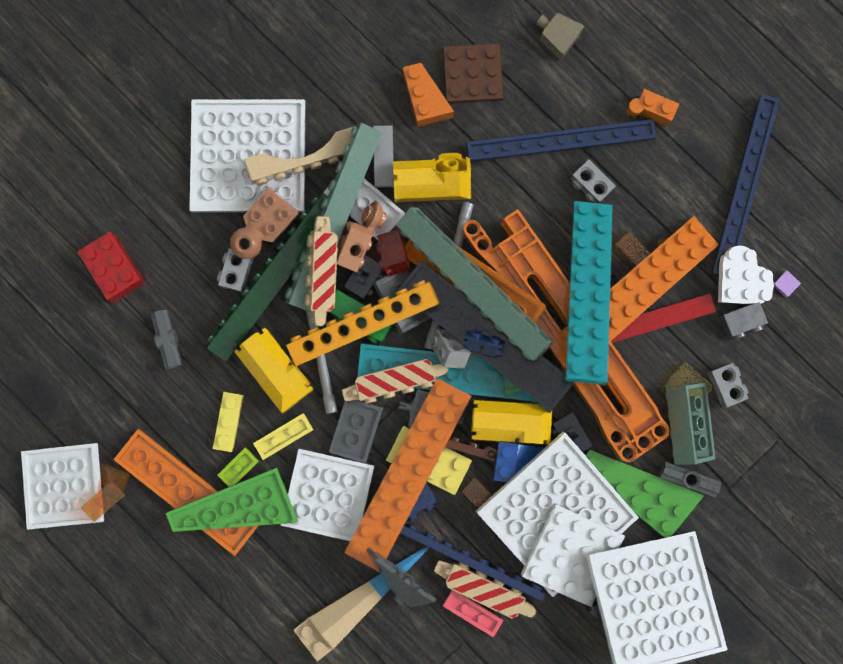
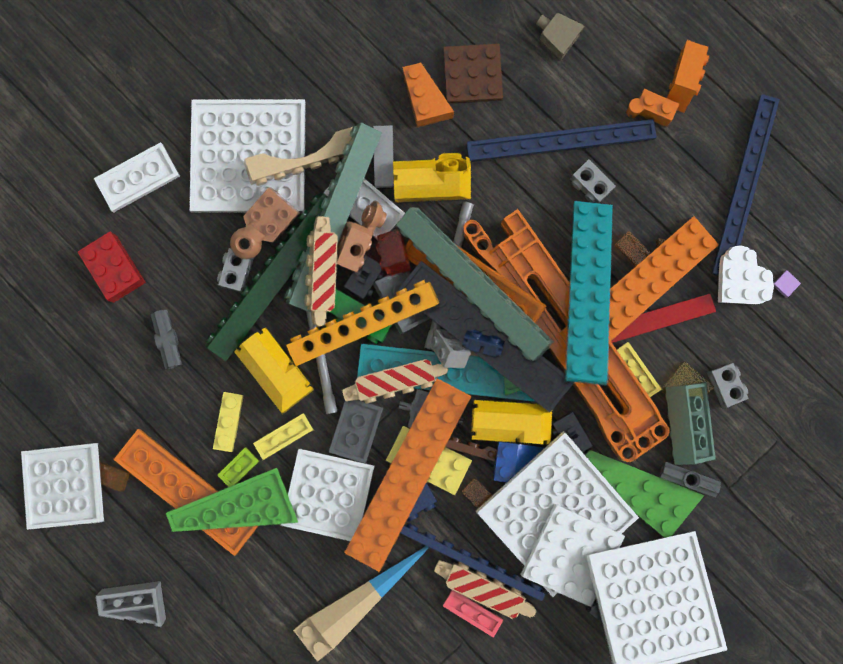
clear orange plate [80,481,125,522] -> none
dark grey wedge [366,547,436,607] -> none
flat silver brick [719,302,768,340] -> none
none -> white plate [94,142,180,213]
none -> light grey wedge [96,581,166,627]
none -> light yellow plate [617,342,662,397]
none -> orange wedge [666,40,709,113]

